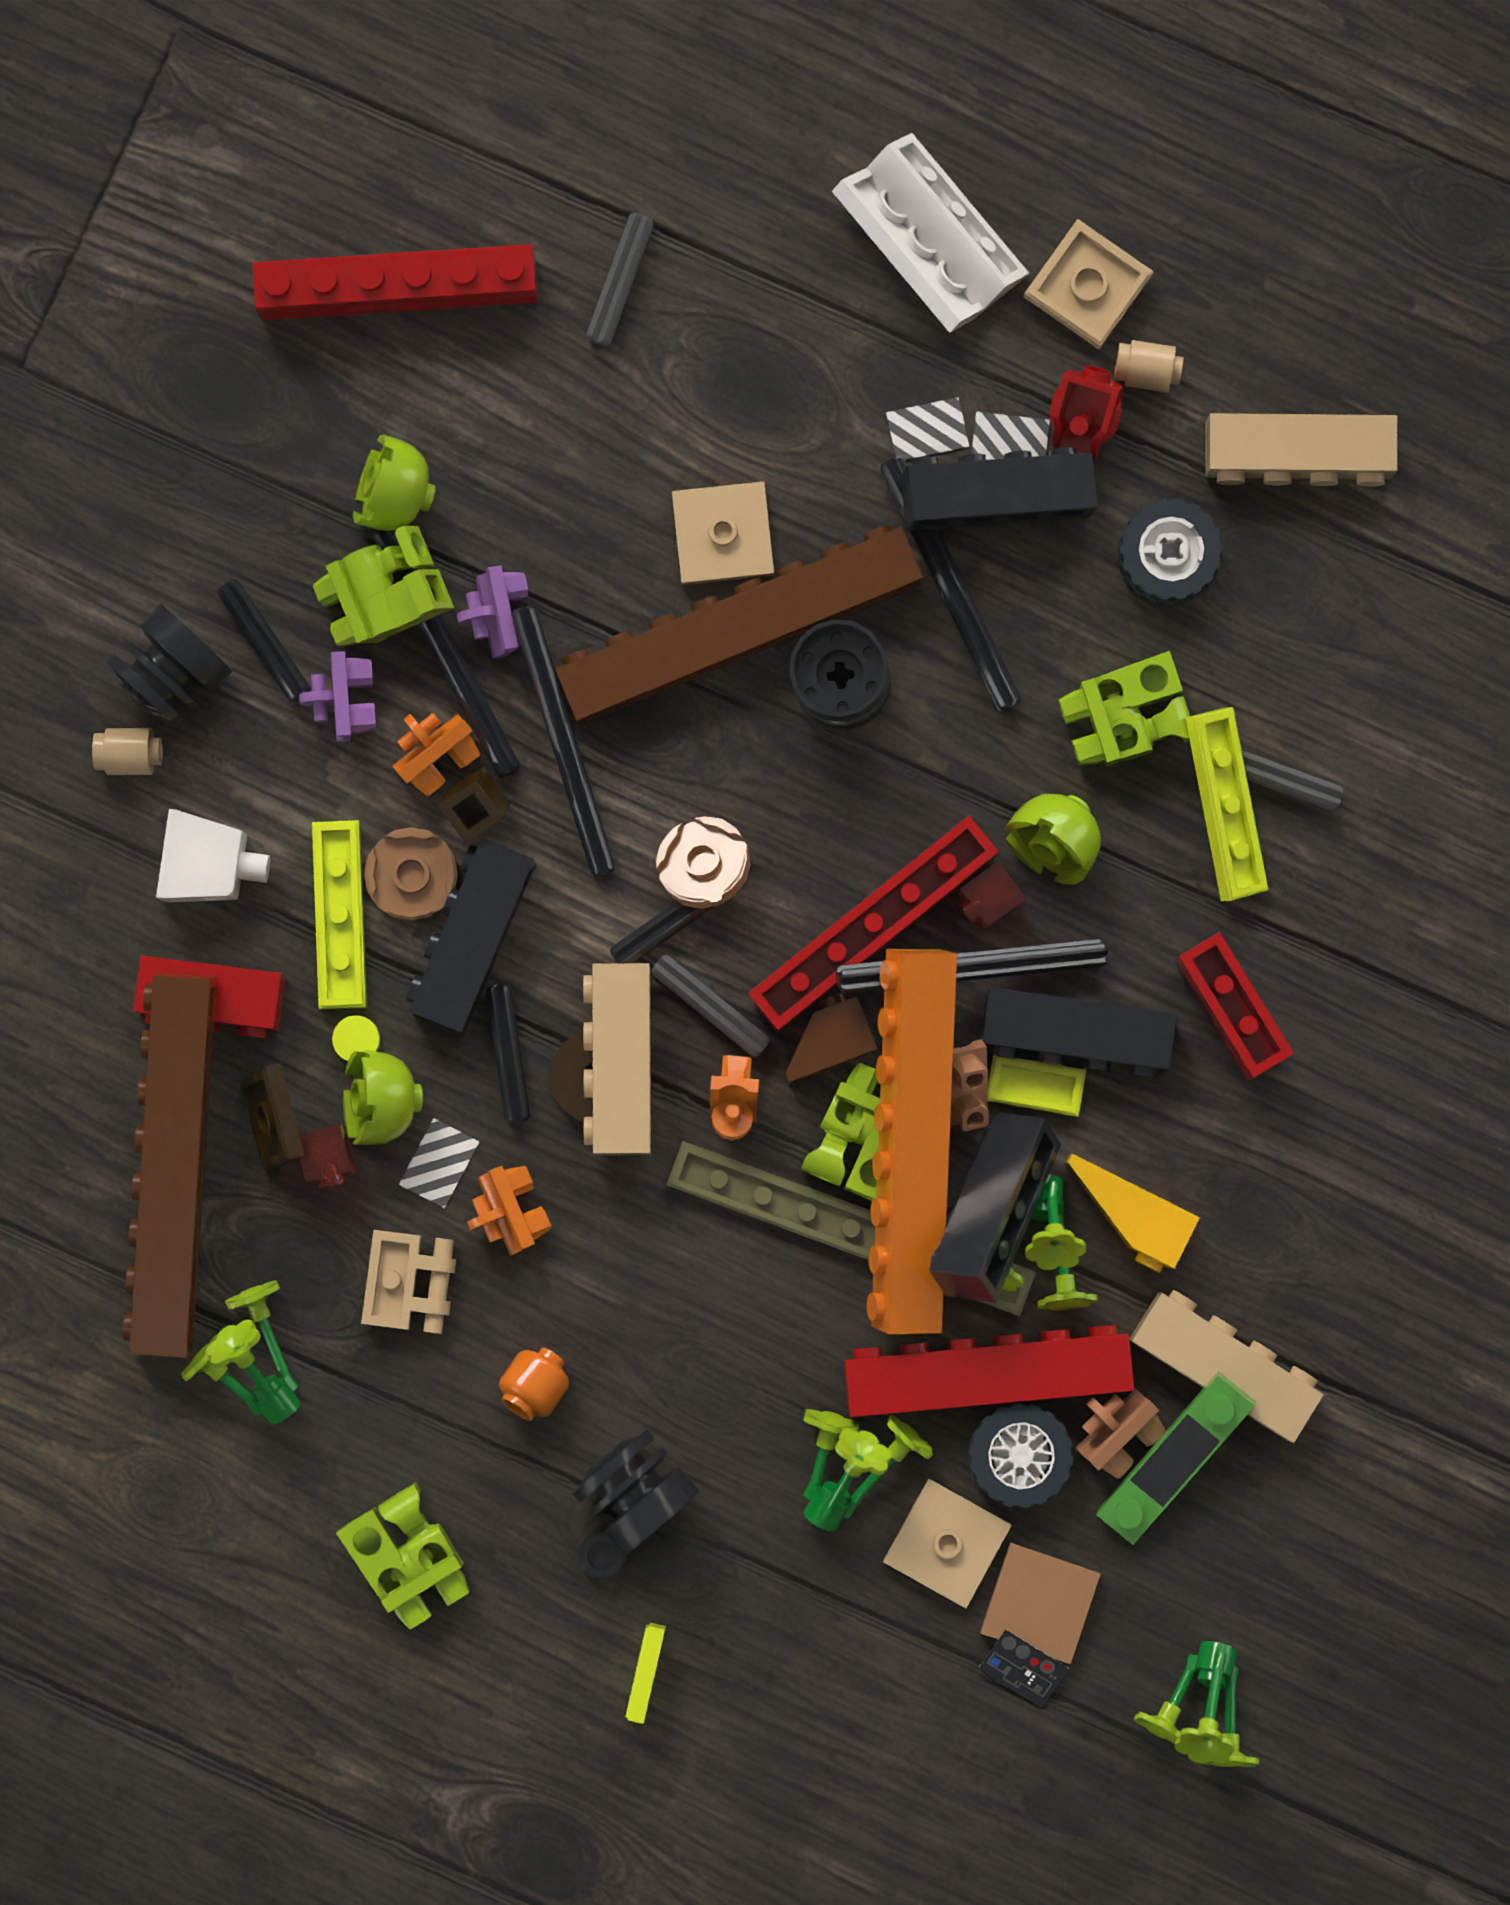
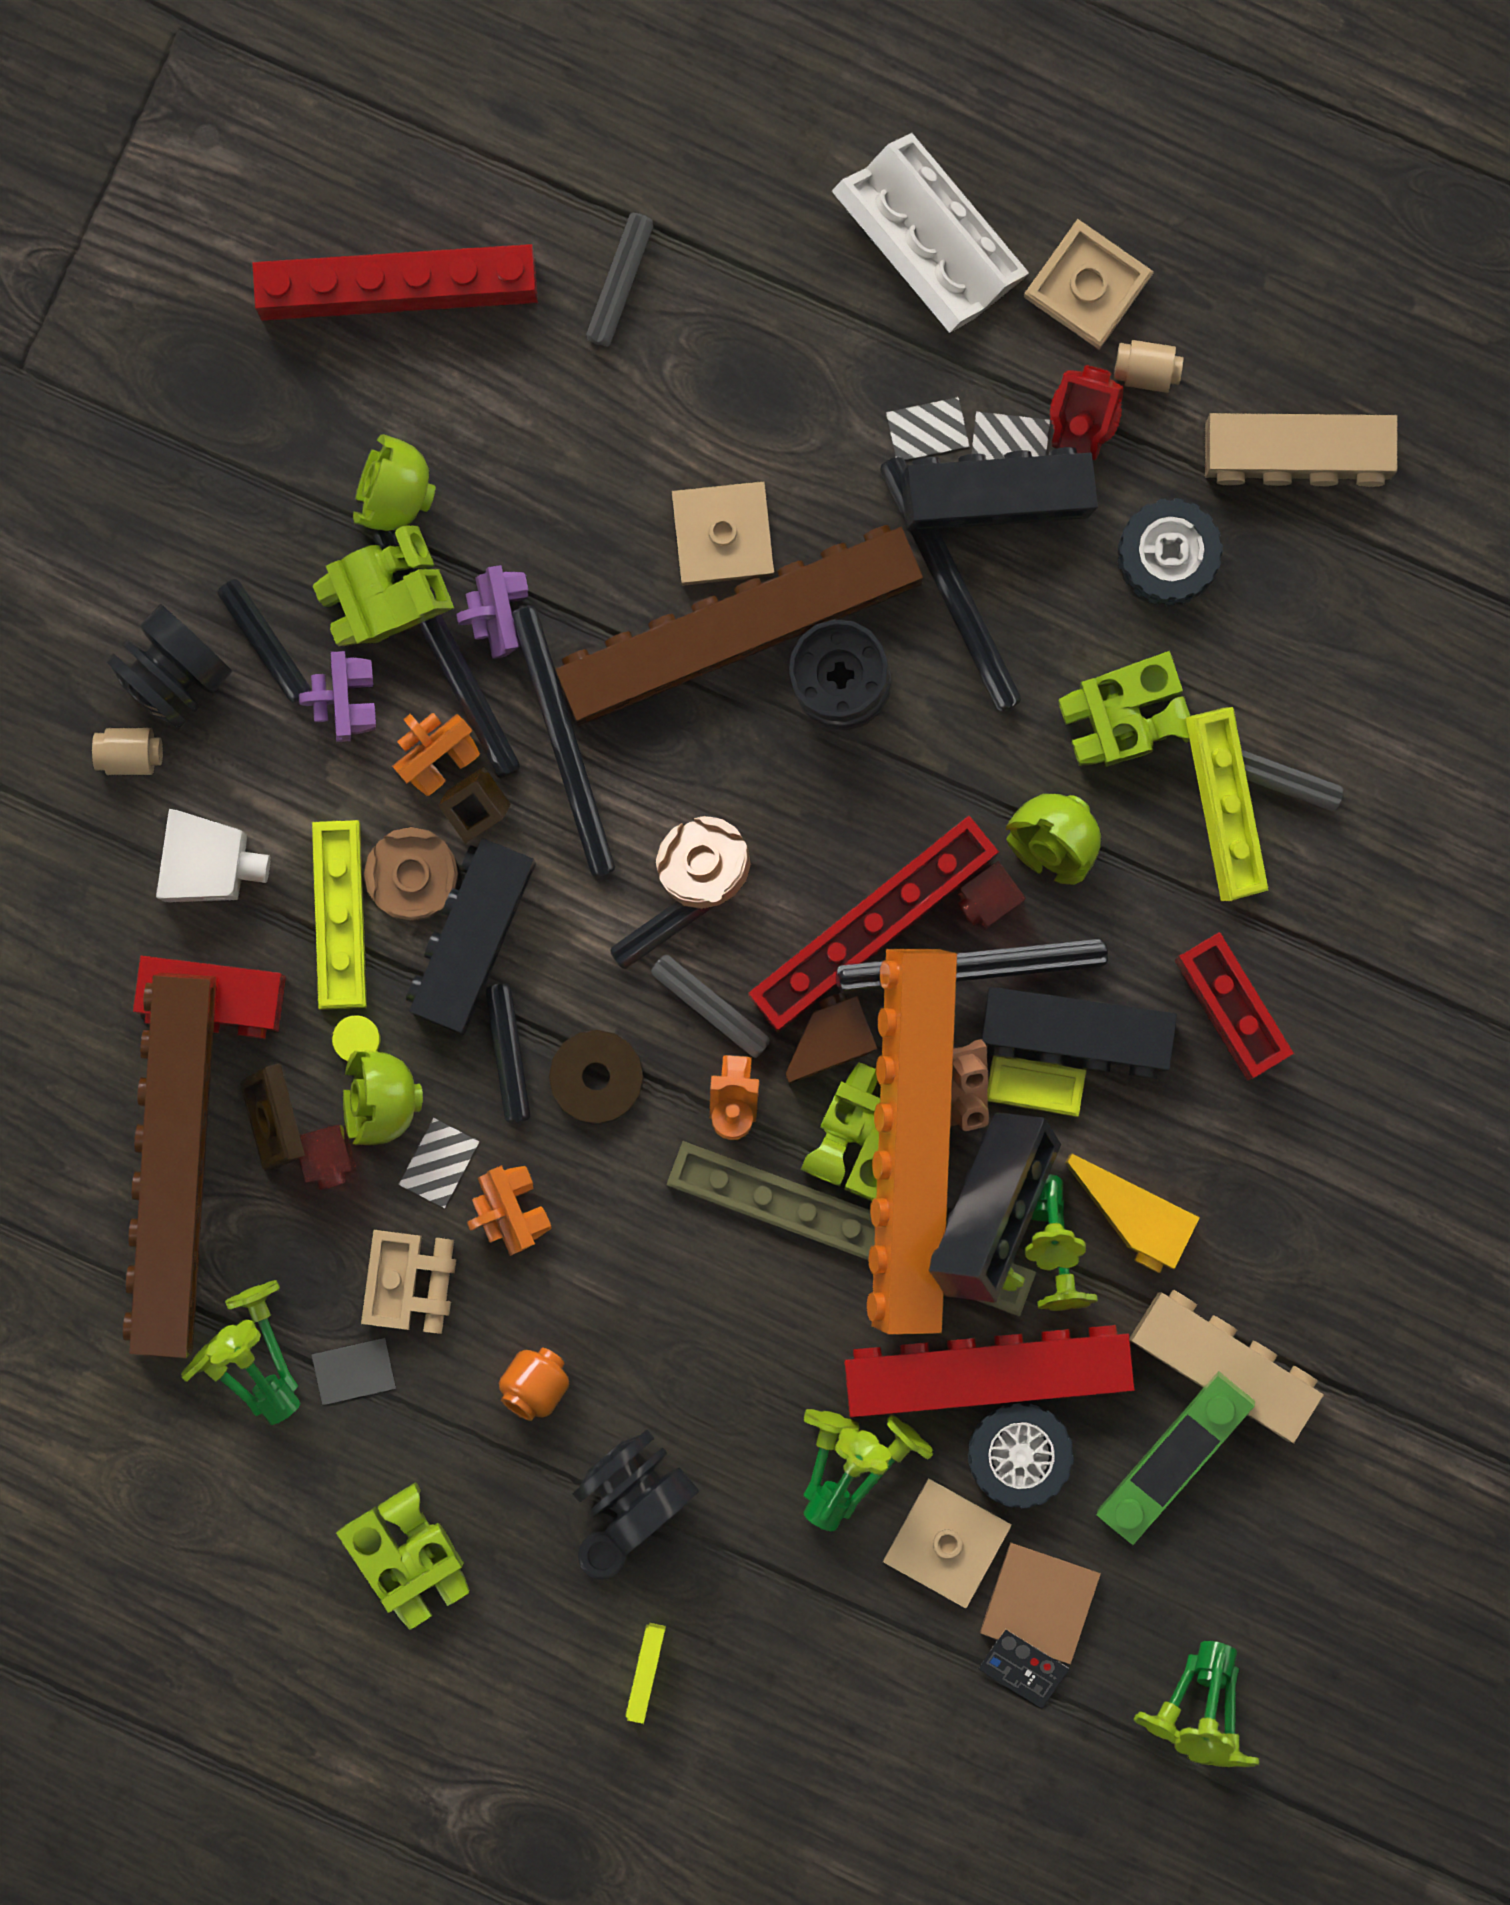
tan brick [583,963,651,1156] -> none
nougat hips [1075,1389,1166,1478] -> none
none -> dark grey sticker [312,1338,396,1405]

